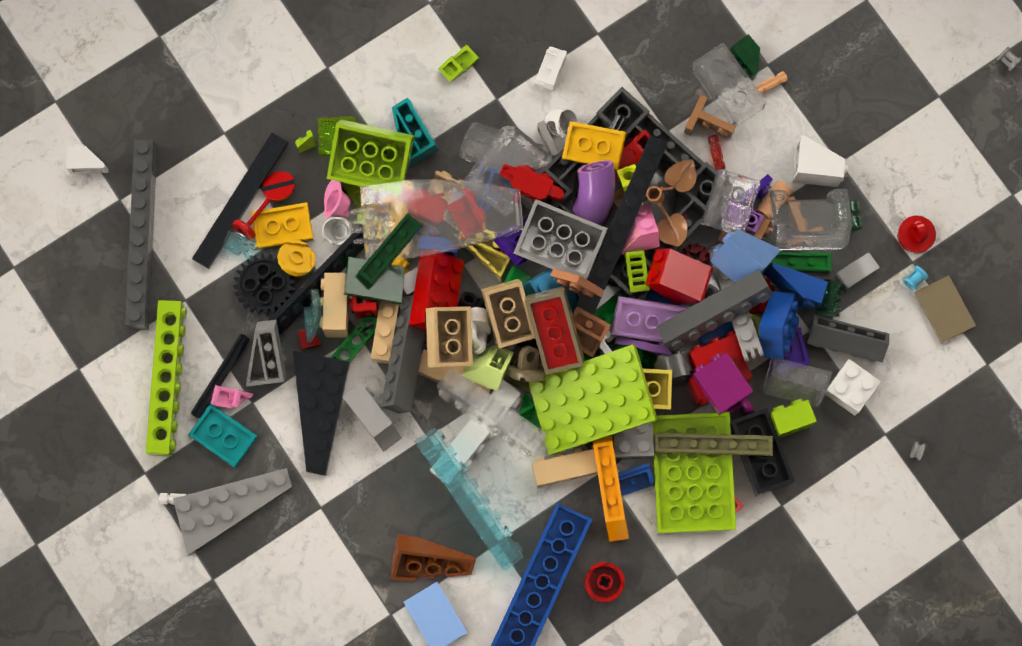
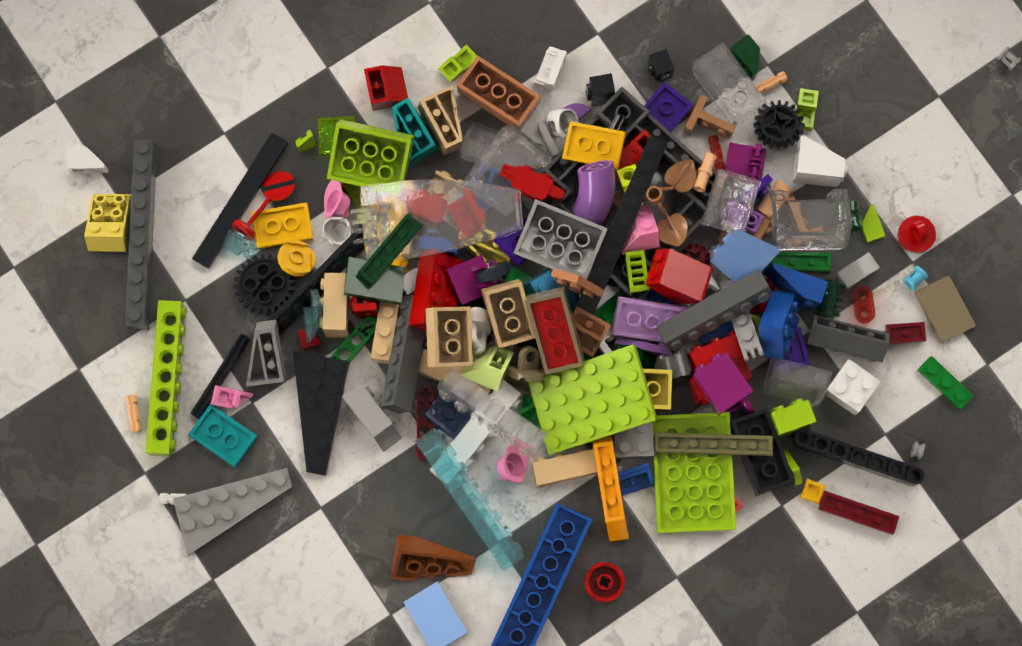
none -> light yellow slope [84,194,131,252]
none -> light nougat axle [126,394,142,432]
none -> red slope [364,65,408,111]
none -> dark red beam [416,385,435,461]
none -> tan wedge [418,85,463,156]
none -> dark blue plate [423,385,477,440]
none -> magenta plate [446,254,511,305]
none -> nougat brick [457,56,540,132]
none -> bright pink piece [497,440,529,483]
none -> medium lavender tile [564,103,591,122]
none -> black brick [585,73,615,106]
none -> dark purple plate [644,82,693,133]
none -> black brick [647,49,674,81]
none -> light nougat pin [693,153,717,192]
none -> magenta hinge [724,142,767,184]
none -> black gear [753,100,805,151]
none -> lime tile [783,448,803,486]
none -> black beam [792,429,925,487]
none -> lime slope [793,88,819,131]
none -> yellow tile [800,479,825,504]
none -> dark red plate [818,491,899,535]
none -> clear red plate [852,285,875,324]
none -> lime tile [860,204,886,243]
none -> dark red plate [885,322,927,345]
none -> green plate [917,356,974,410]

